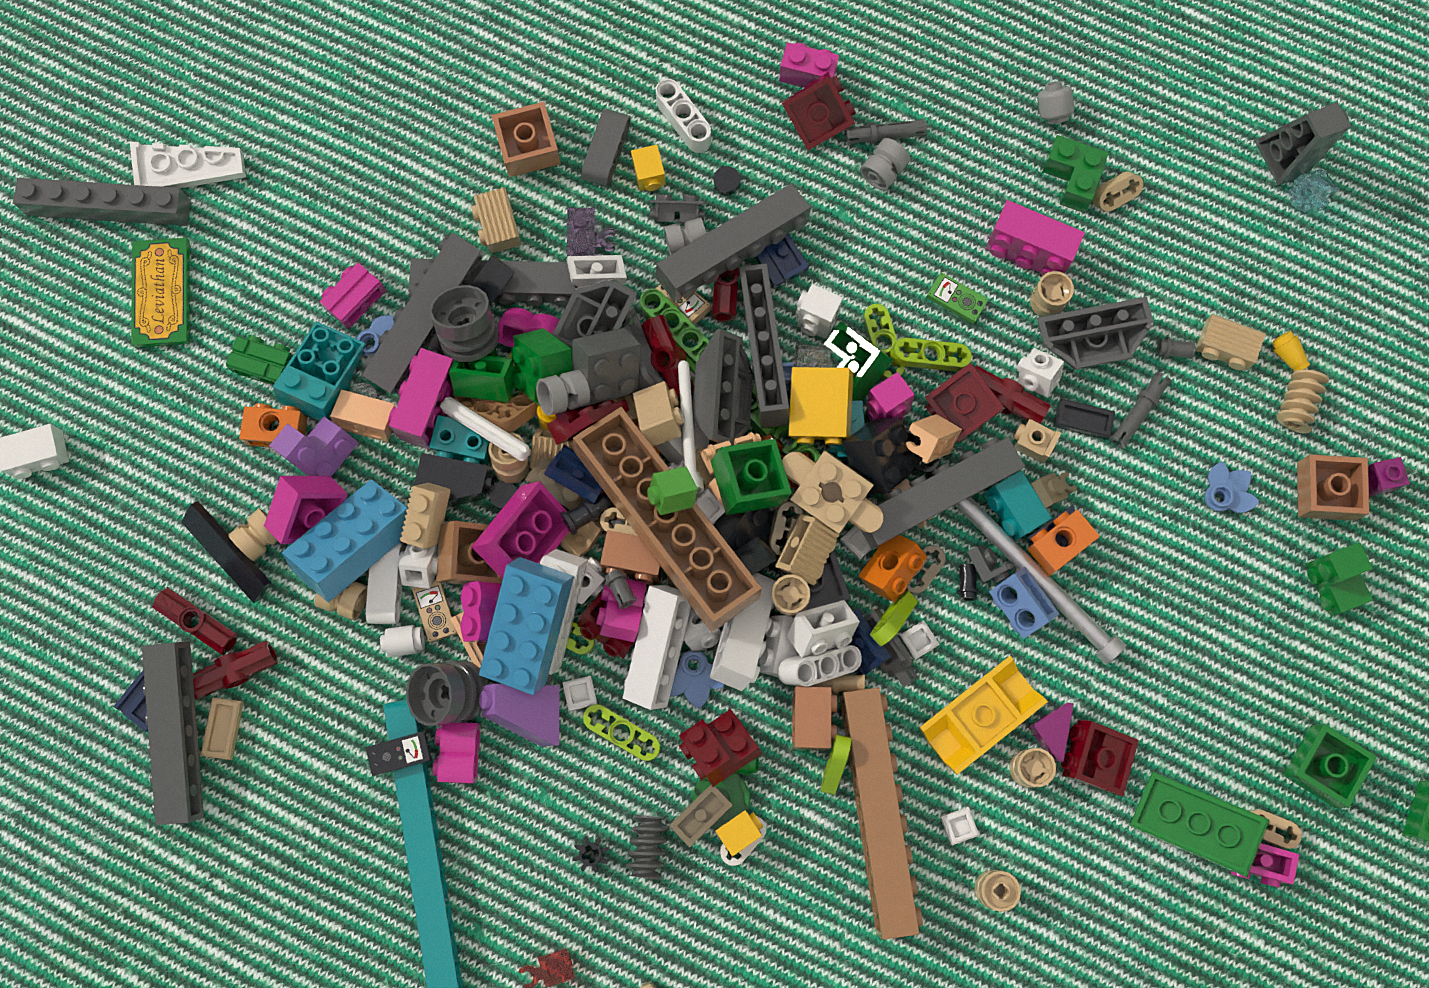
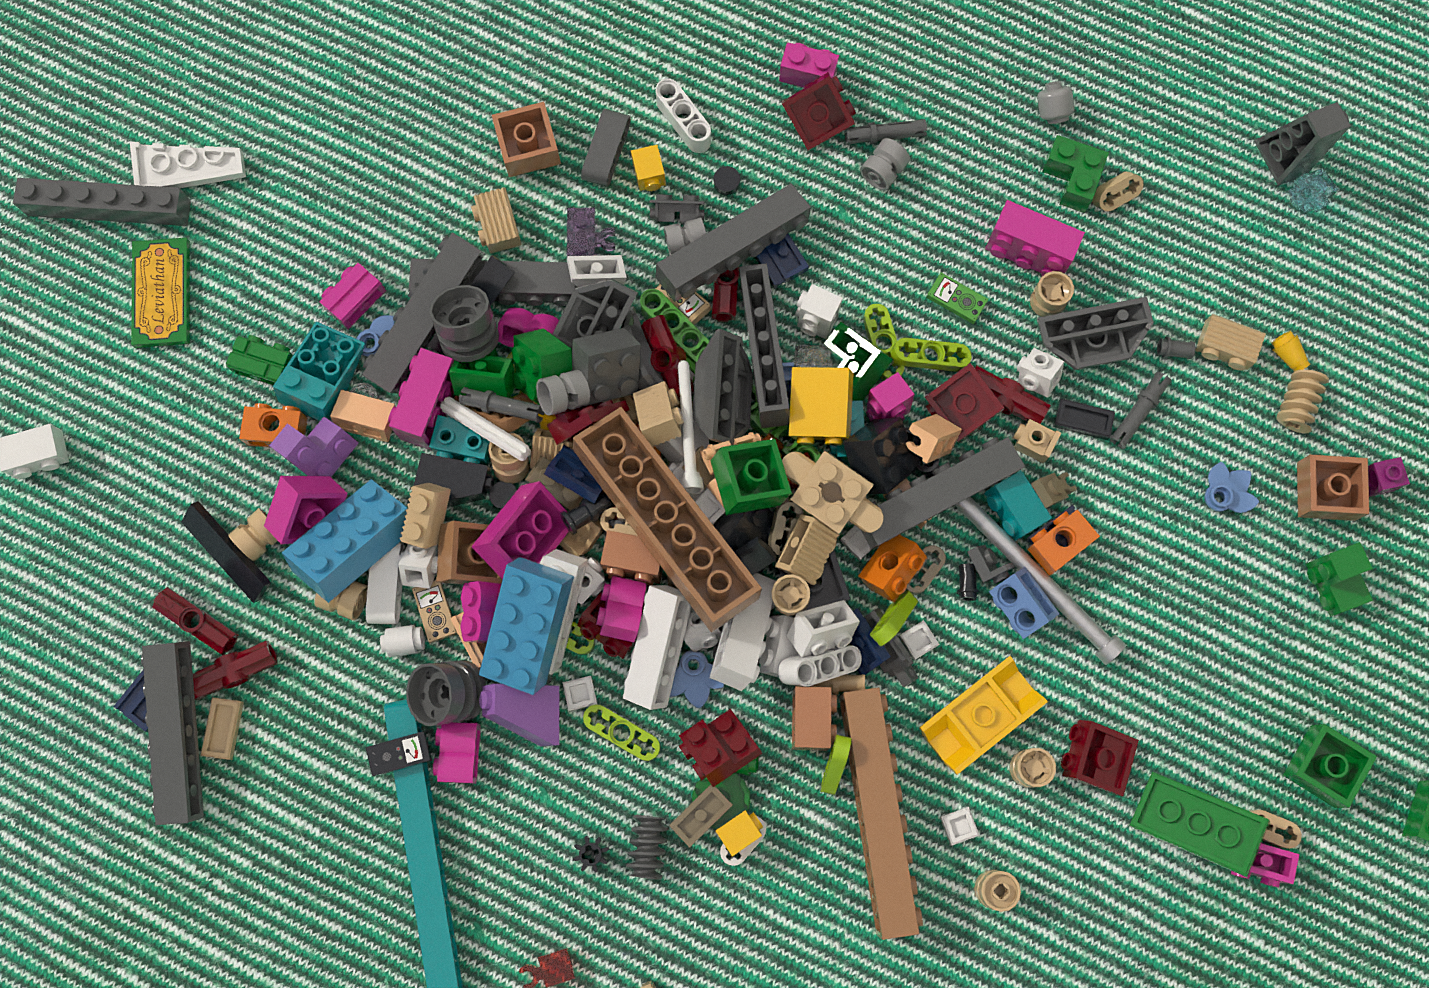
dark grey pin [605,569,637,609] -> none
bright green brick [647,466,698,515] -> none
magenta slope [1028,702,1074,763] -> none
none -> dark grey pin [459,387,544,423]

